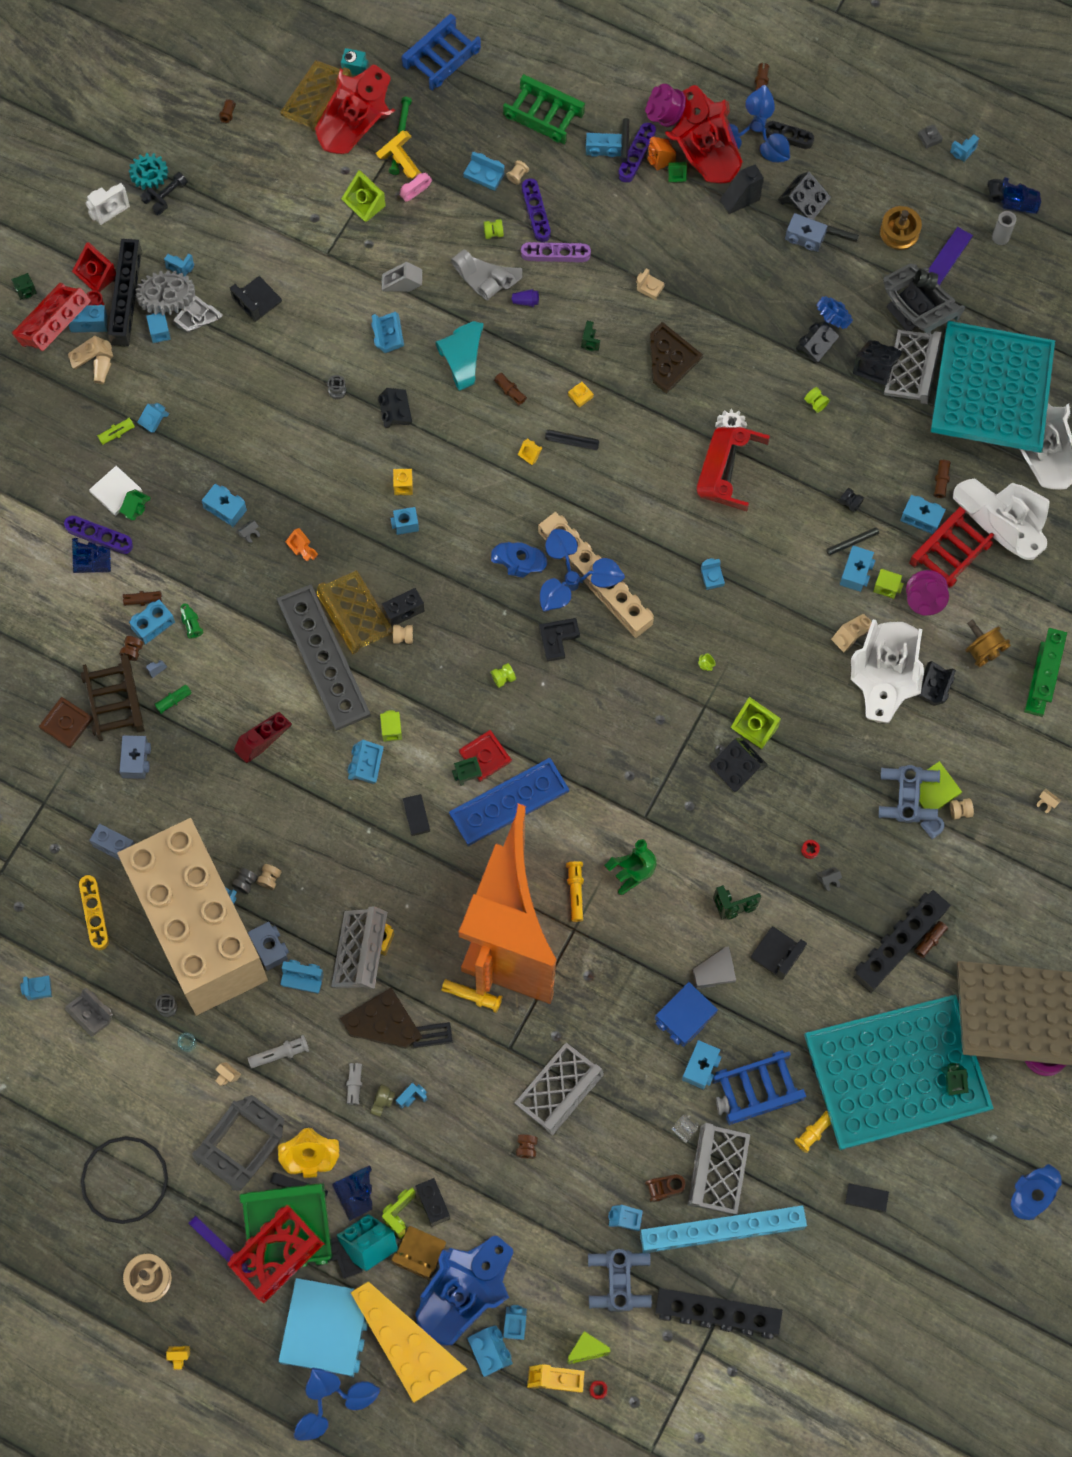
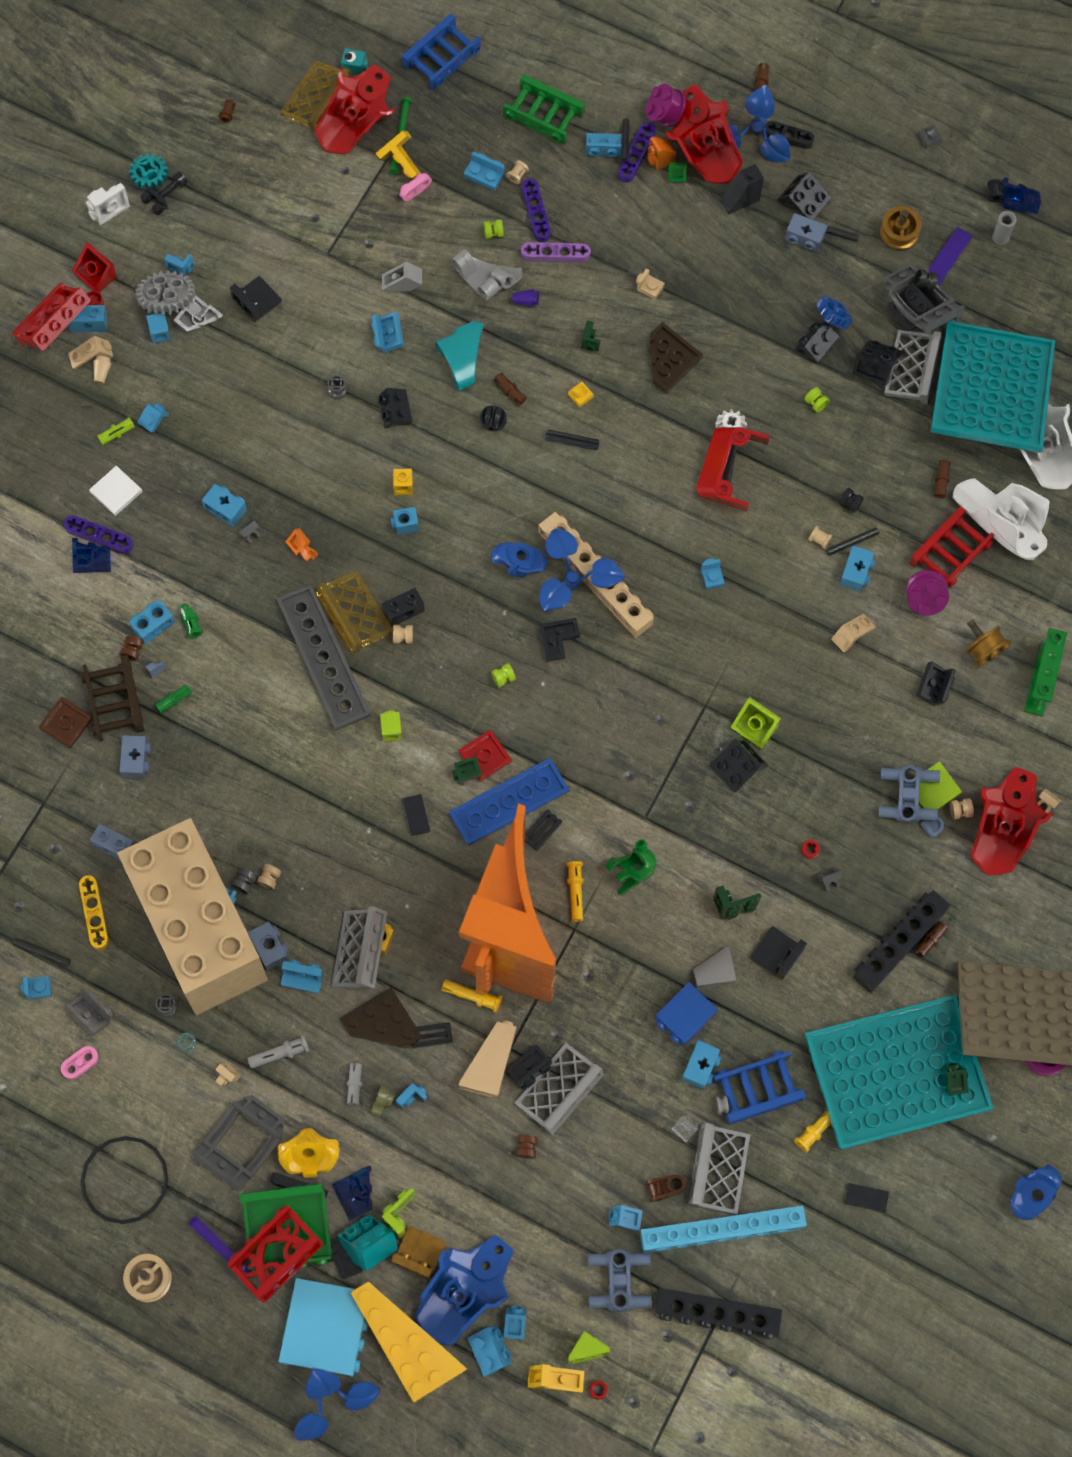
dark green bracket [11,273,37,300] -> none
black brick [108,238,142,346] -> none
green brick [119,489,151,520] -> none
reddish brown pin [123,590,162,606] -> none
yellow tile [166,1346,190,1370] -> none
dark red slope [234,712,292,763] -> none
lime slope [341,170,385,222] -> none
dark azure bracket [348,740,384,784] -> none
black brick [416,1178,450,1227] -> none
yellow tile [518,438,542,465] -> none
lime plate [698,653,716,671] -> none
white piece [851,619,924,723] -> none
lime brick [873,569,904,599] -> none
dark azure brick [900,495,946,534] -> none
dark azure bracket [950,134,979,162] -> none
none -> pearl dark grey bar [13,938,71,967]
none -> bright pink plate [61,1046,99,1080]
none -> tan slope [459,1020,517,1100]
none -> black piece [480,405,507,431]
none -> black bracket [506,1044,552,1089]
none -> black tile [525,809,563,851]
none -> tan bush [808,526,833,549]
none -> red piece [970,767,1054,875]

